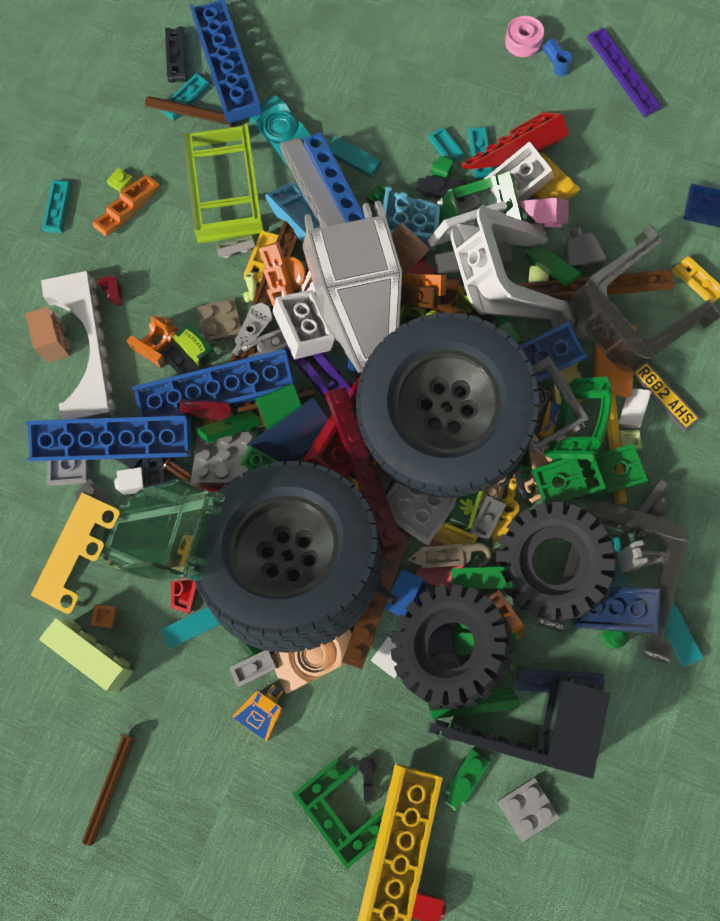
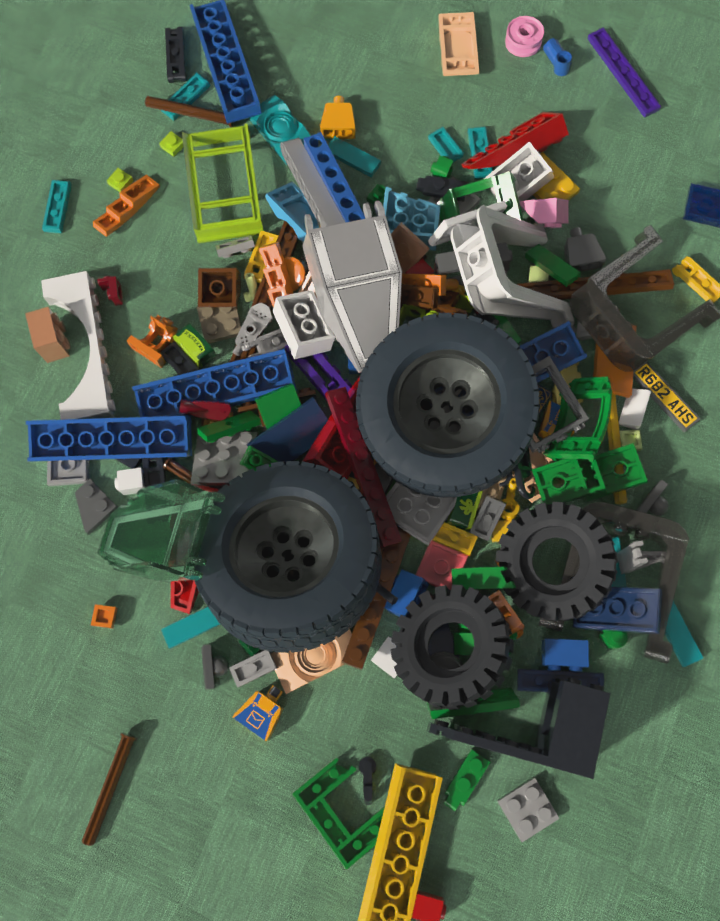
yellow piece [31,493,119,614] -> none
yellowish green brick [39,618,134,692] -> none
dark tan plate [408,543,492,569] -> none
none -> lime plate [159,131,183,157]
none -> reddish brown slope [198,268,241,307]
none -> dark grey tile [201,644,229,690]
none -> light orange torso [320,96,355,139]
none -> light nougat slope [438,12,479,76]
none -> blue brick [542,638,589,672]

